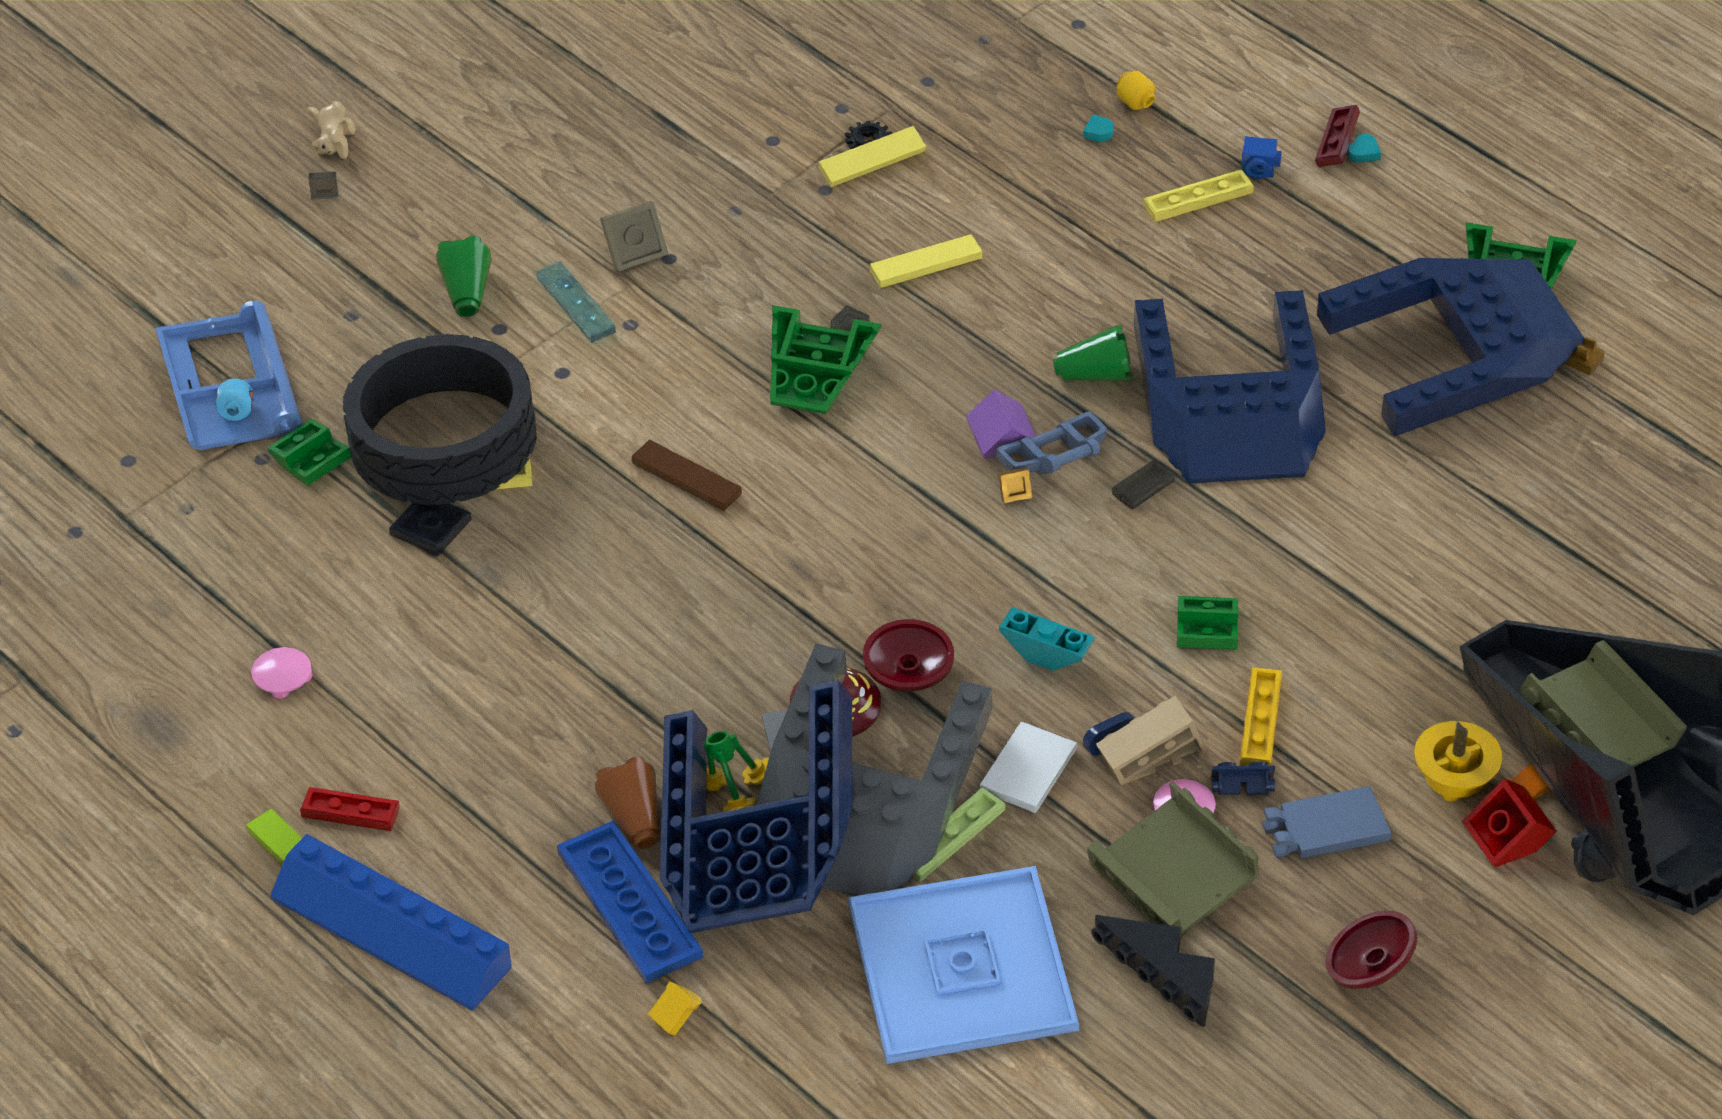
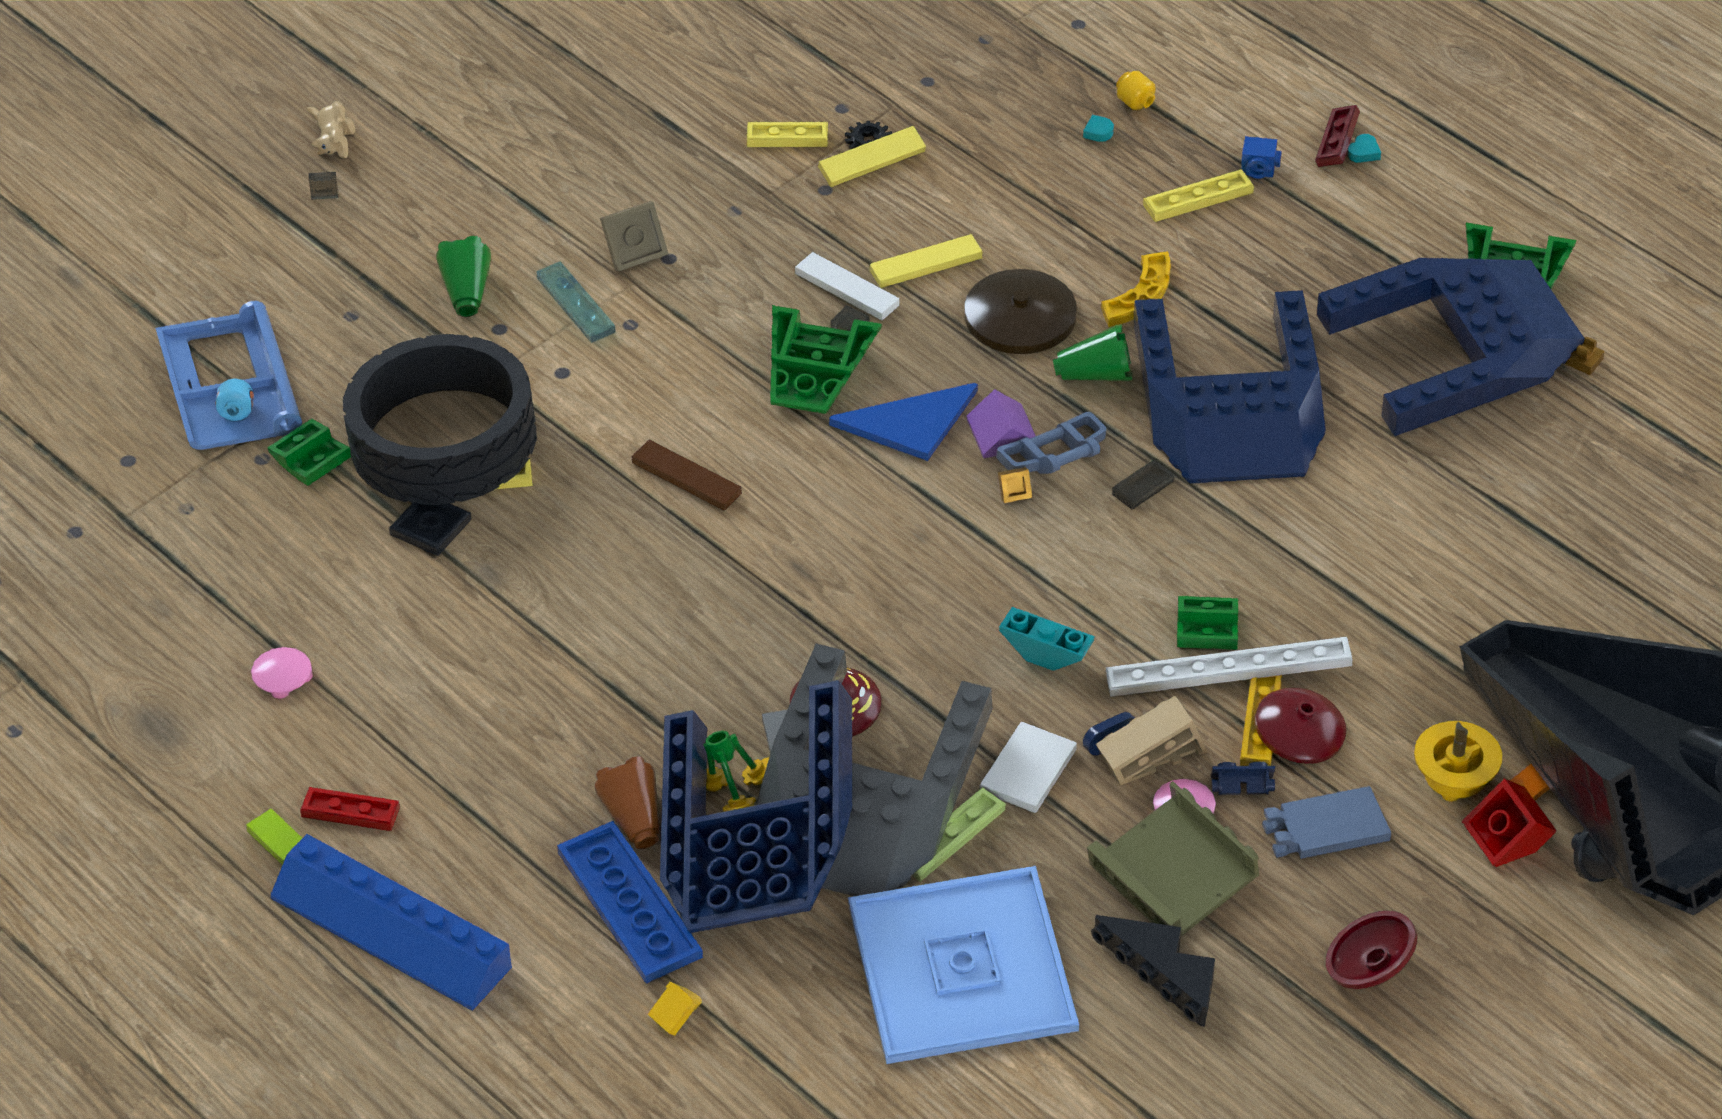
dark red dish [863,619,954,691] -> none
olive panel [1518,640,1687,767] -> none
none -> light yellow tile [747,122,828,147]
none -> white tile [795,252,899,320]
none -> blue tile [829,383,978,461]
none -> dark brown dish [965,269,1077,354]
none -> yellow tile [1101,251,1171,327]
none -> white tile [1106,637,1352,697]
none -> dark red dish [1255,688,1346,764]

